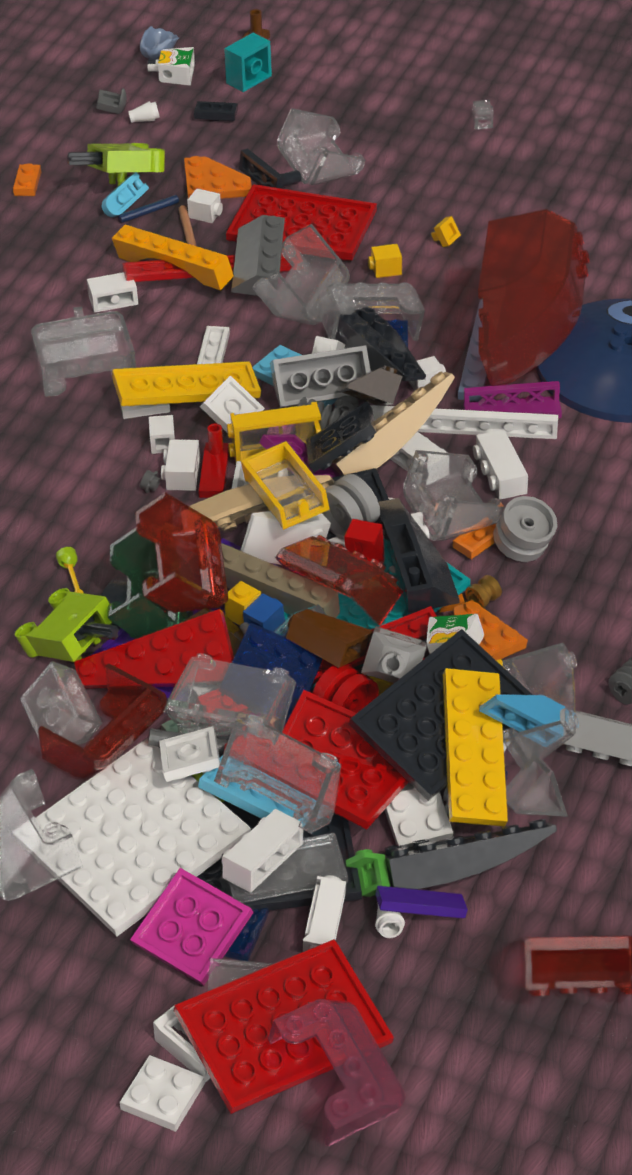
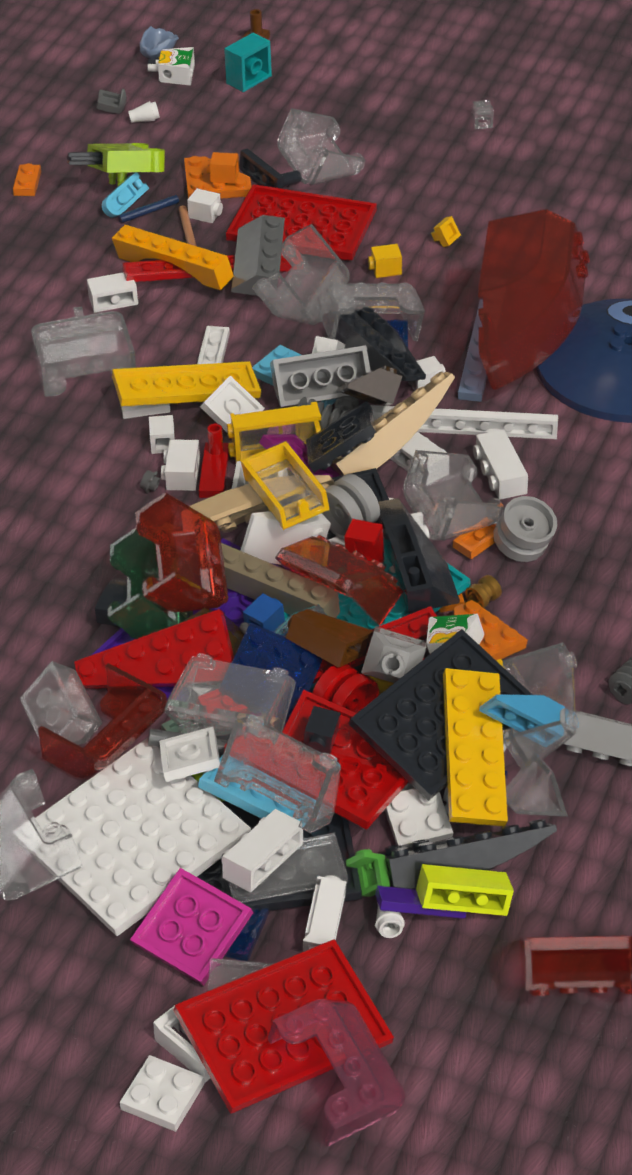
lime piece [15,588,119,662] -> none
lime hinge [56,547,84,593] -> none
black plate [194,101,238,121] -> none
yellow brick [224,581,261,625] -> none
magenta fence [463,381,562,418] -> none
none -> orange brick [207,152,239,184]
none -> black brick [303,706,341,755]
none -> neon yellow brick [416,864,514,916]

